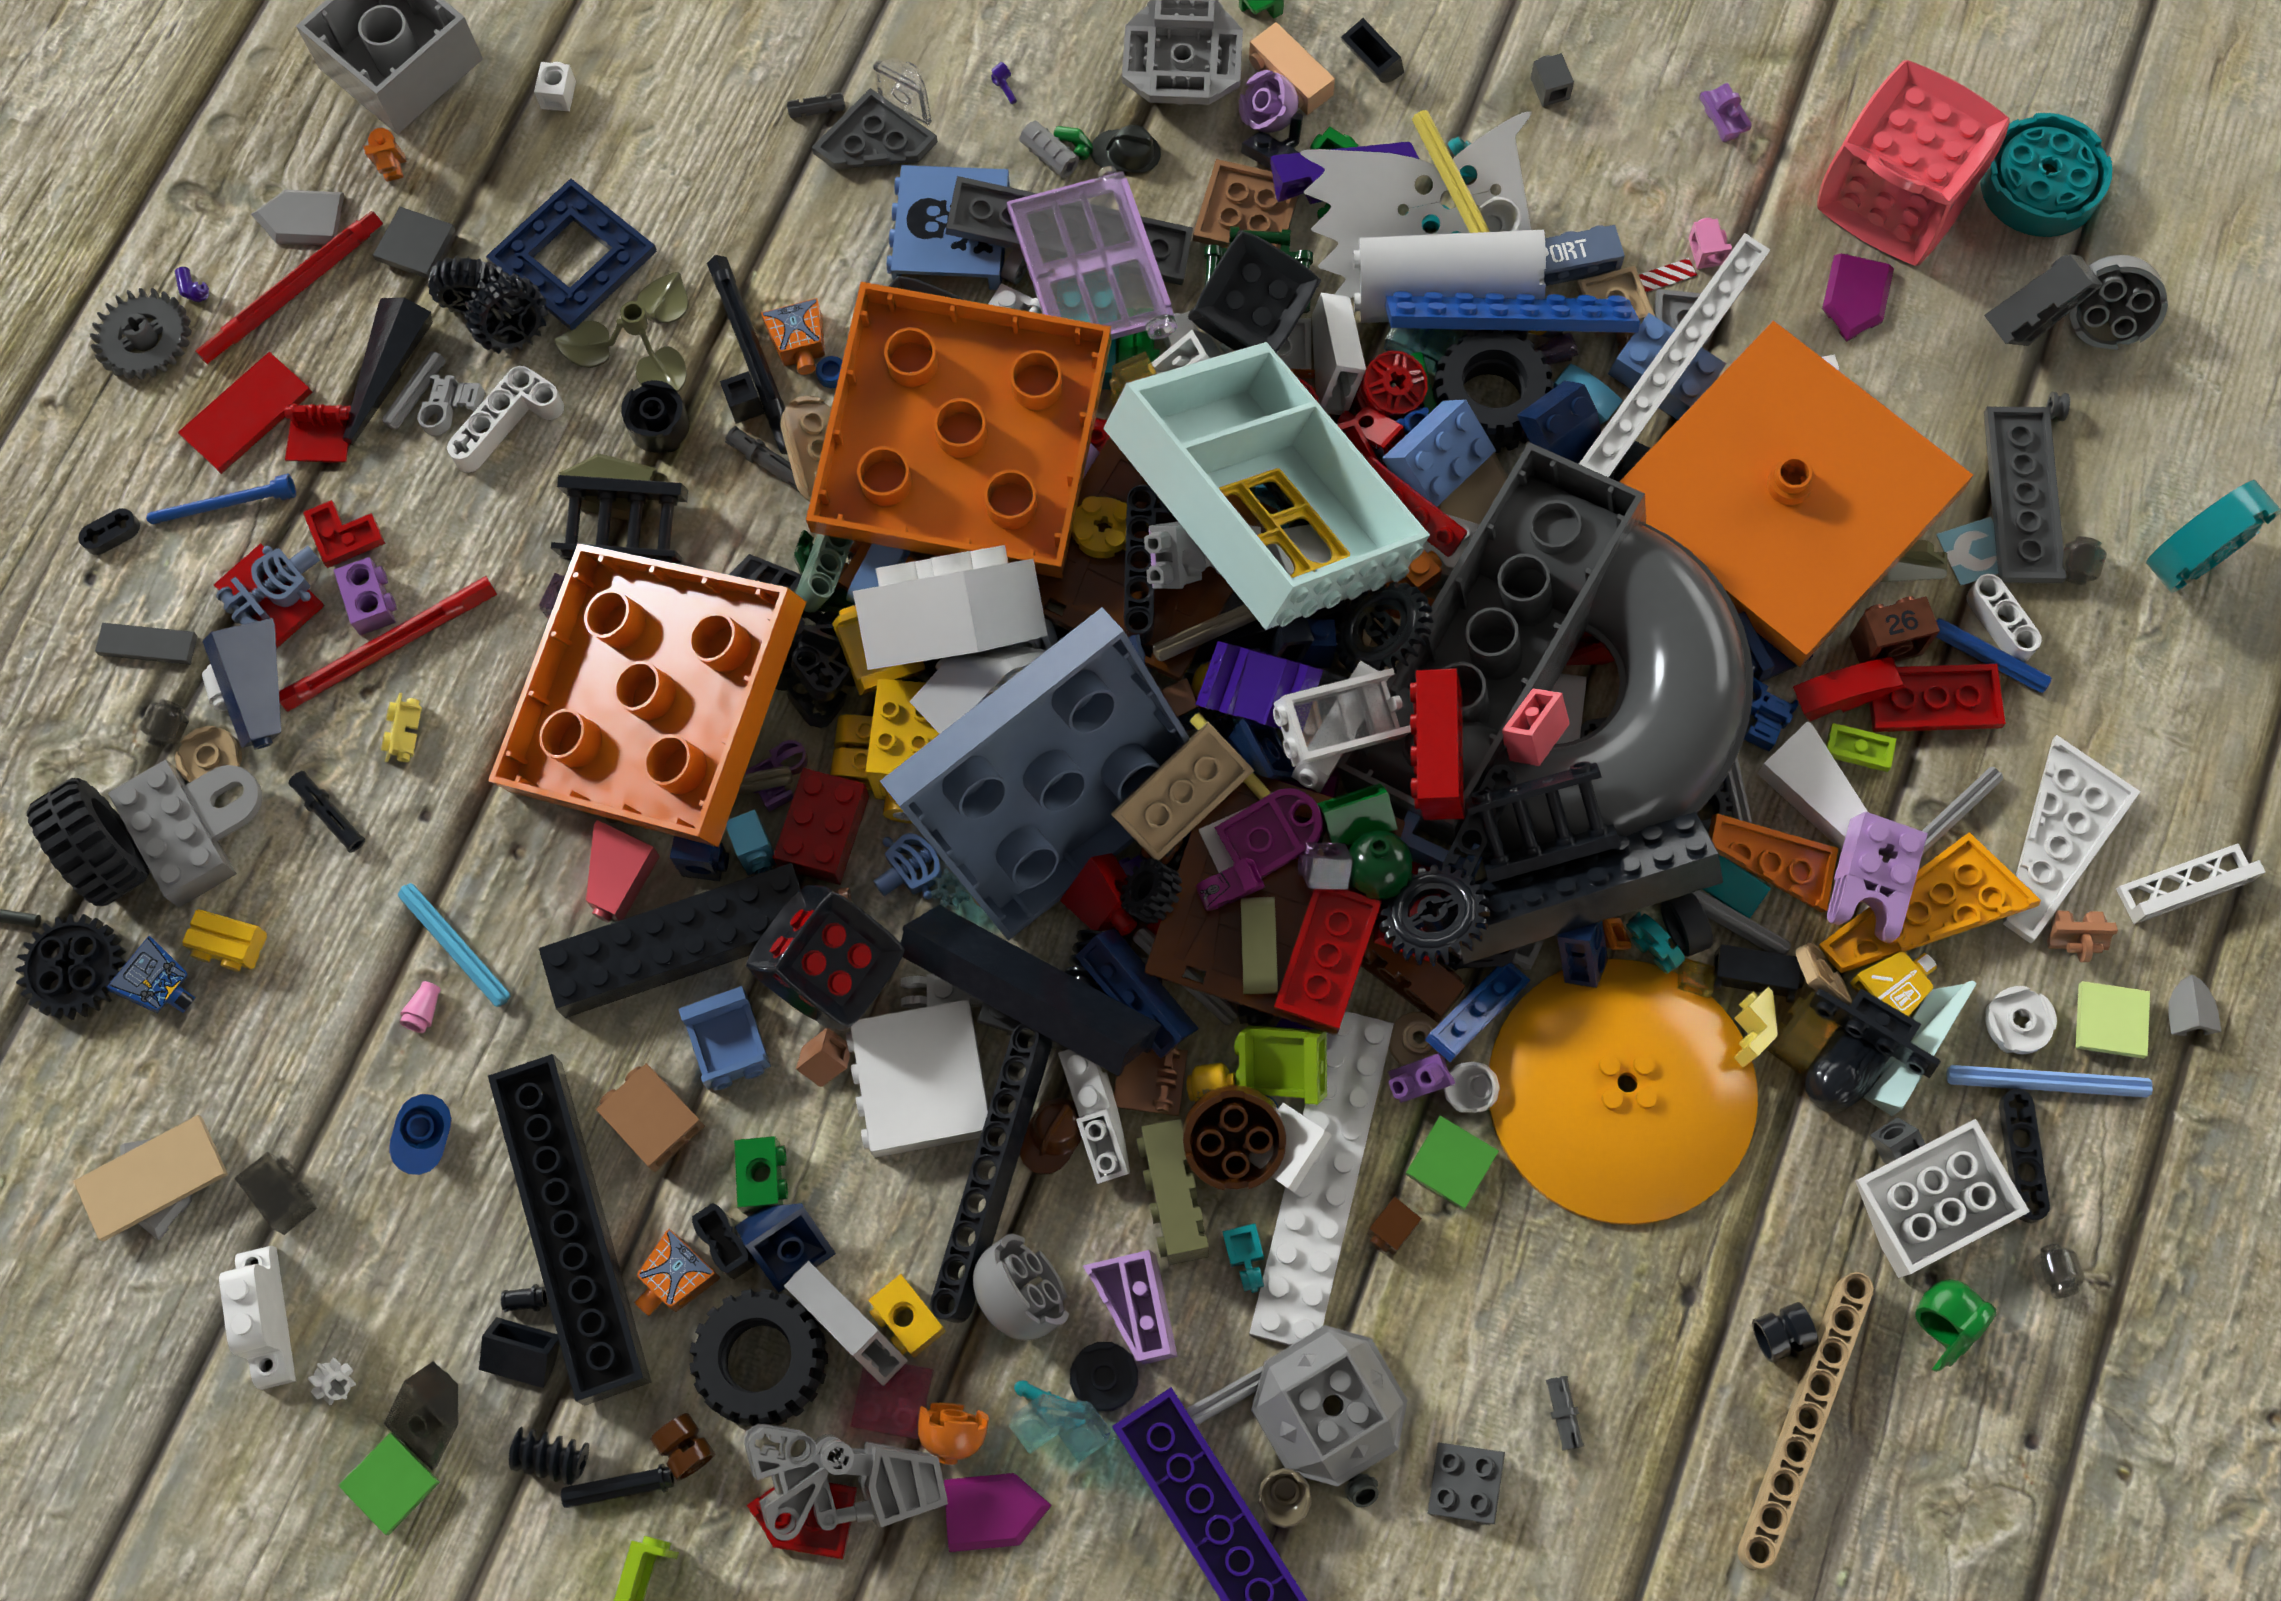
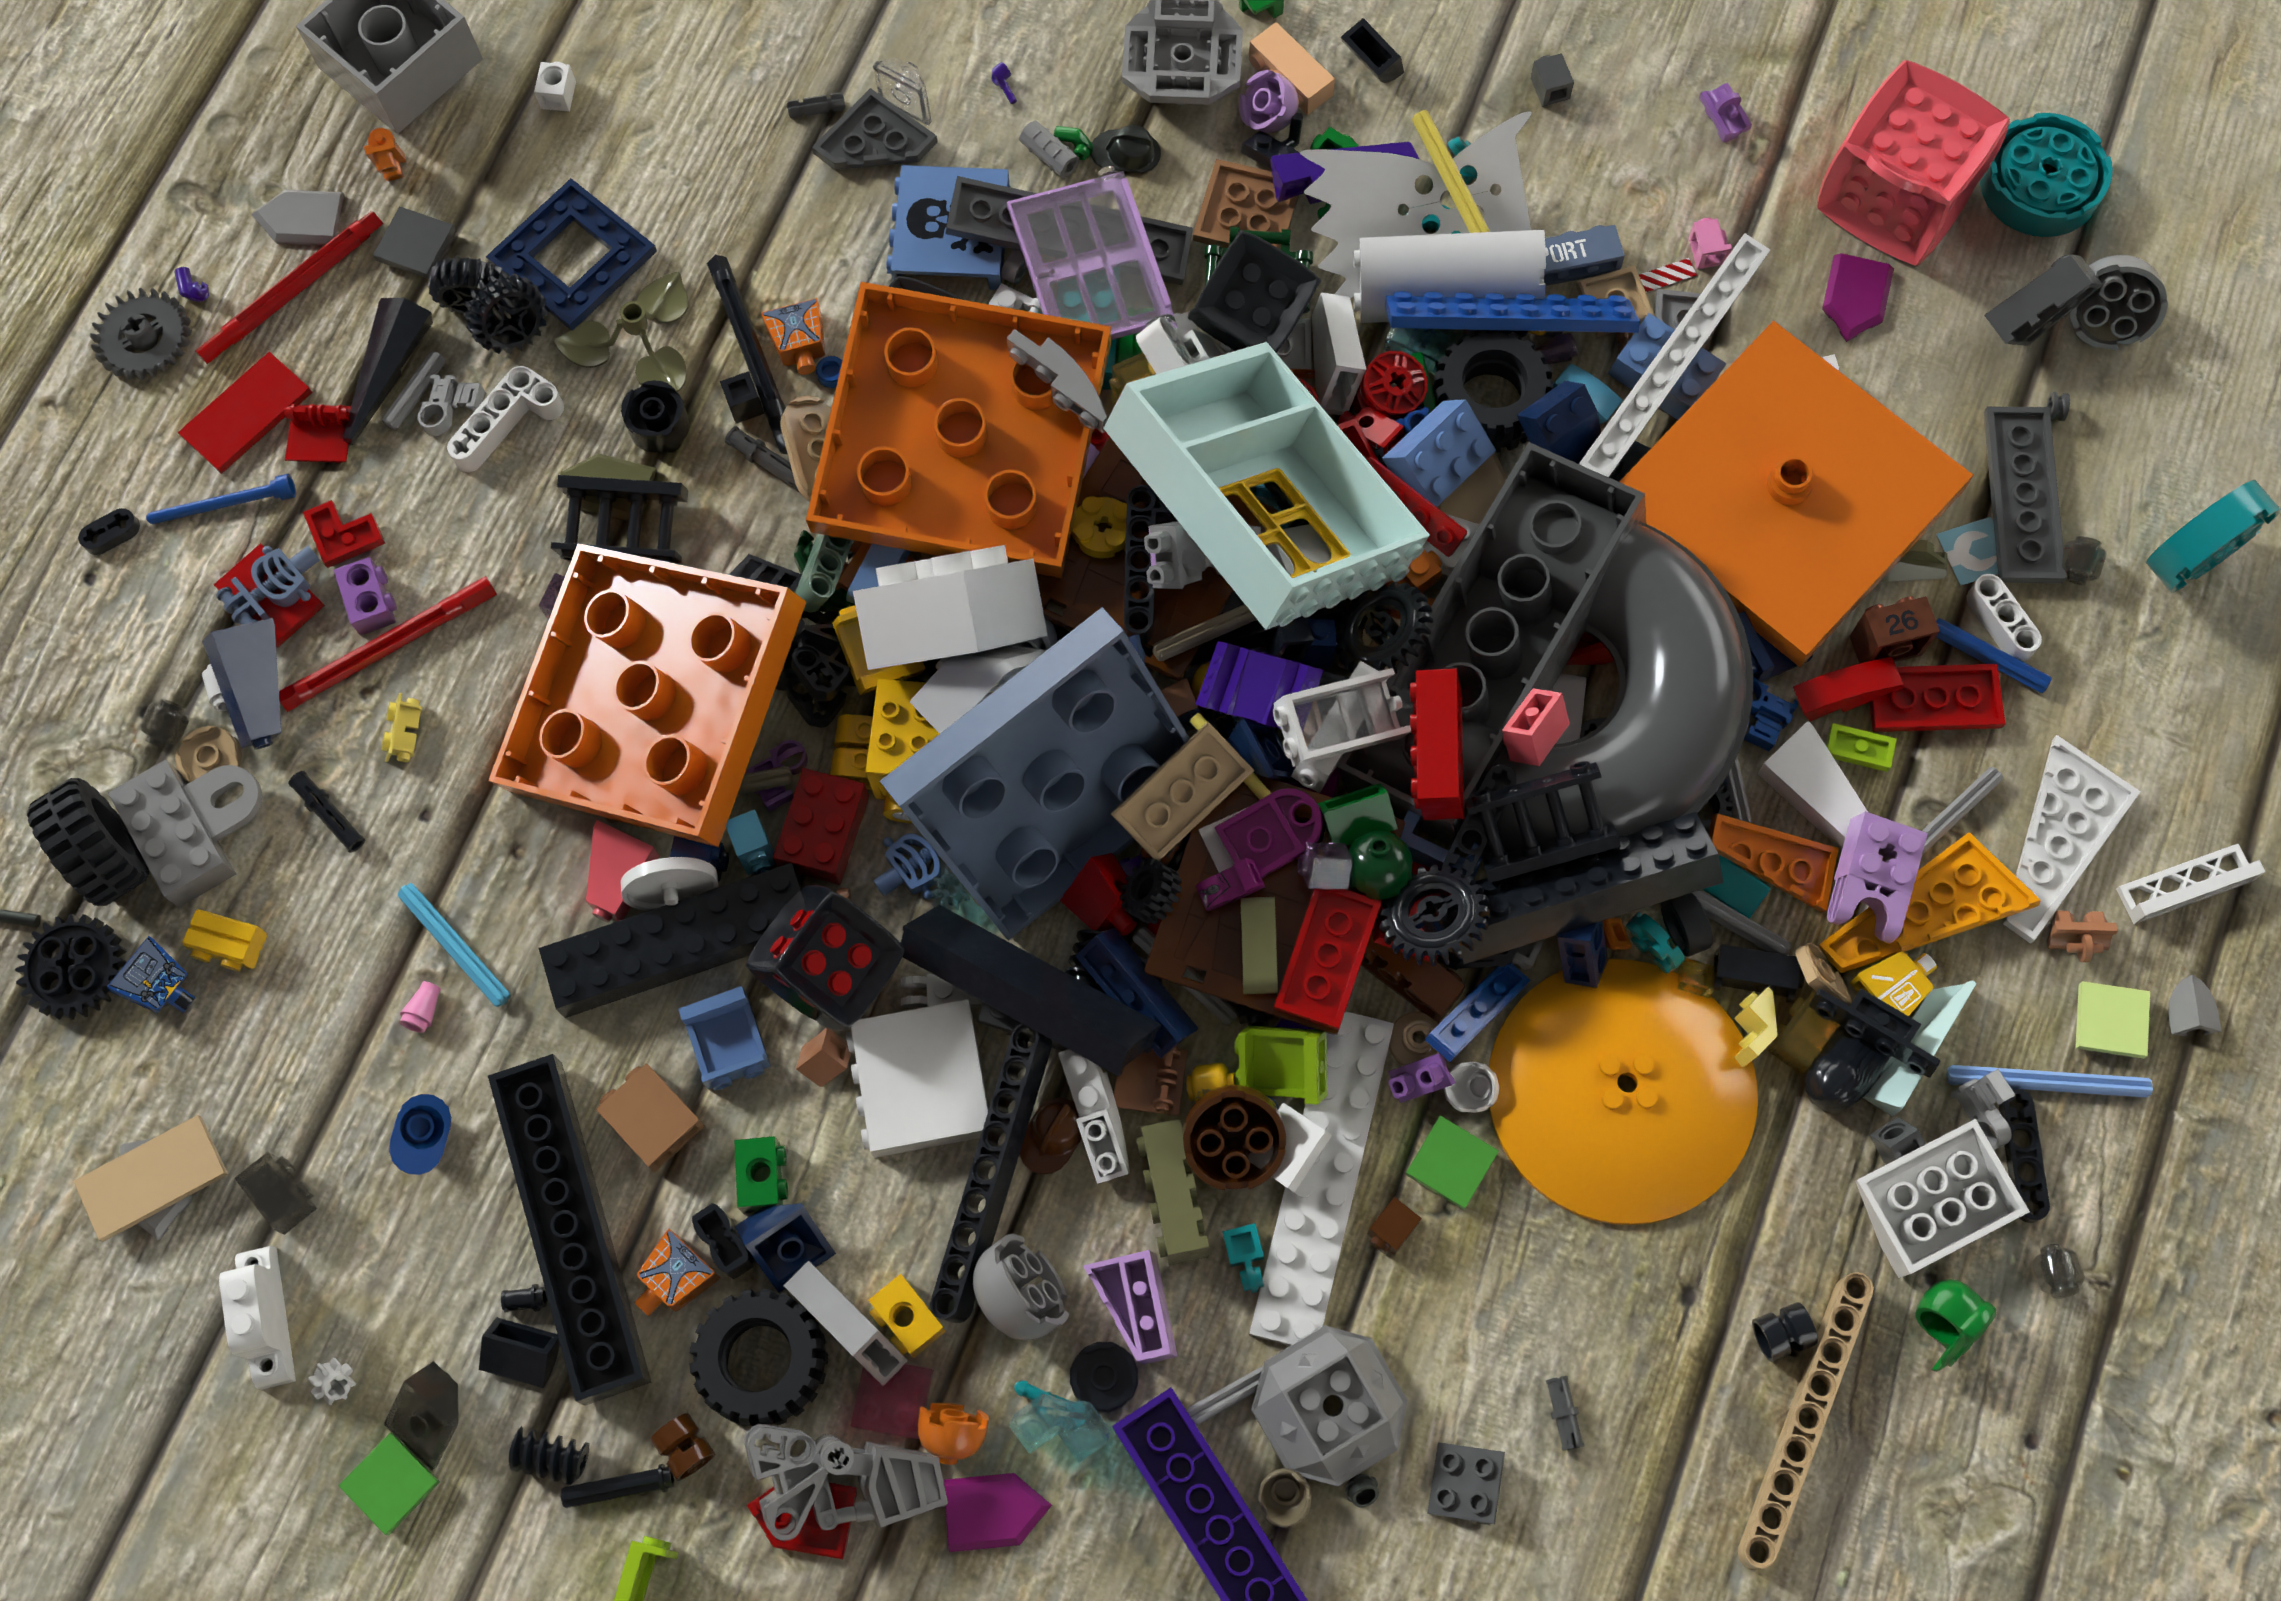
dark grey tile [95,623,198,665] -> none
white hair [1478,197,1522,232] -> none
white plate [1985,986,2057,1054] -> none
none -> white piece [620,857,718,911]
none -> light grey slope [1007,329,1107,433]
none -> white beam [1136,317,1195,374]
none -> light grey piece [1950,1069,2016,1150]

